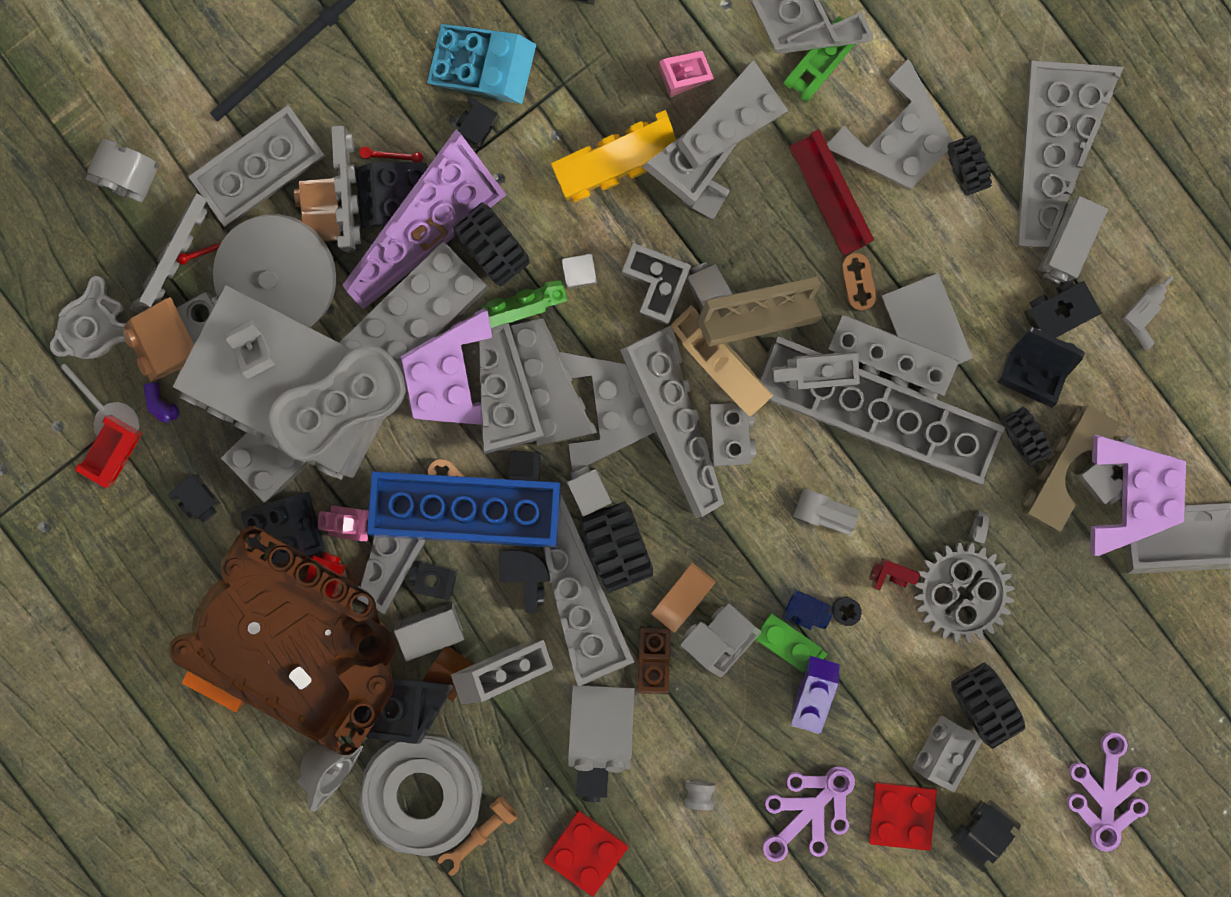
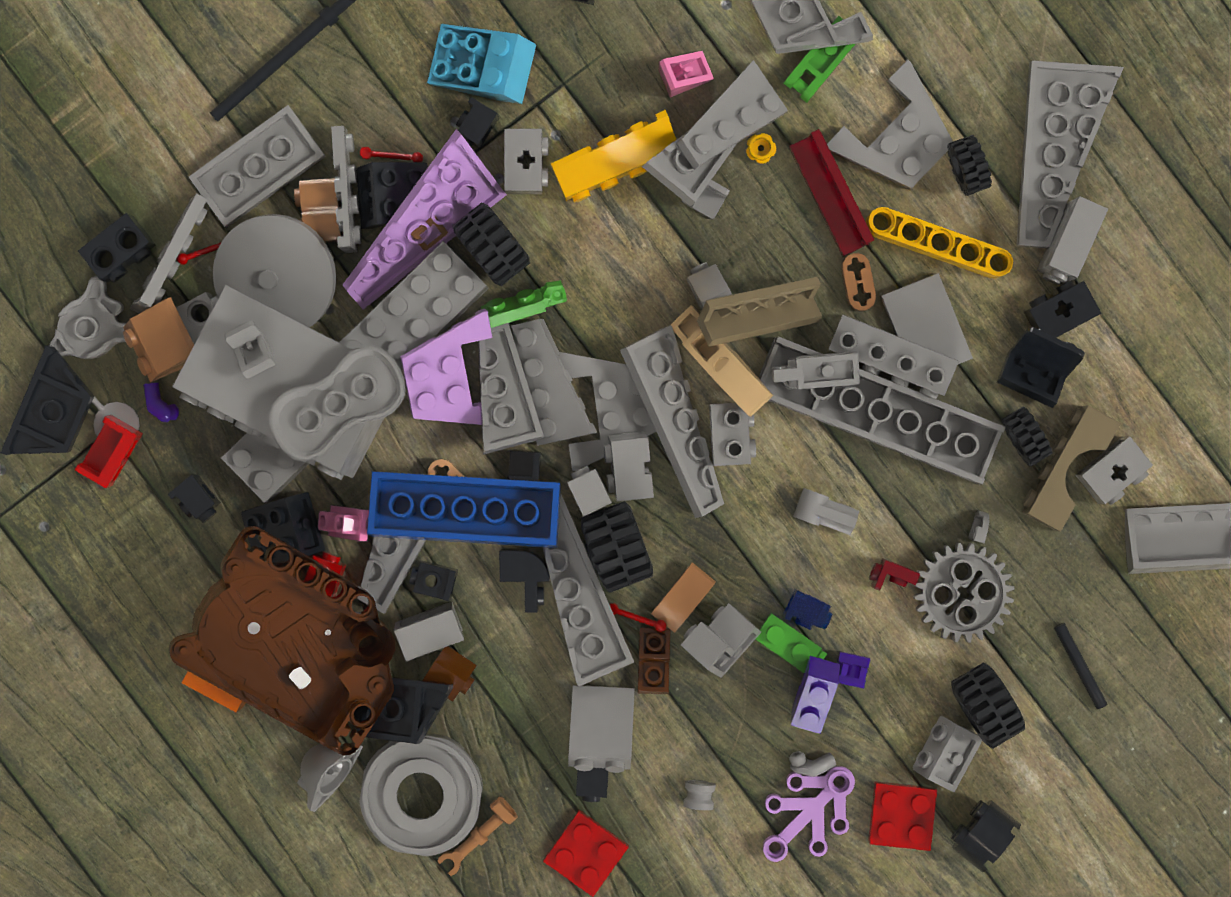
light grey brick [85,138,160,203] -> none
light grey brick [451,640,553,704] -> none
slope [562,254,597,289] -> none
light grey brick [622,243,691,325] -> none
black bush [831,596,862,626] -> none
lavender plant [1066,732,1151,852] -> none
lavender wing [1090,435,1186,556] -> none
light grey piece [1121,276,1173,351] -> none
none -> black wing [0,345,94,455]
none -> black brick [78,213,156,283]
none -> light grey brick [504,129,549,194]
none -> light grey brick [604,431,654,502]
none -> red hinge [609,603,667,632]
none -> yellow plate [746,133,776,164]
none -> light grey arm [789,751,836,777]
none -> dark purple tile [837,651,870,689]
none -> yellow beam [865,207,1013,279]
none -> black bar [1054,623,1108,710]

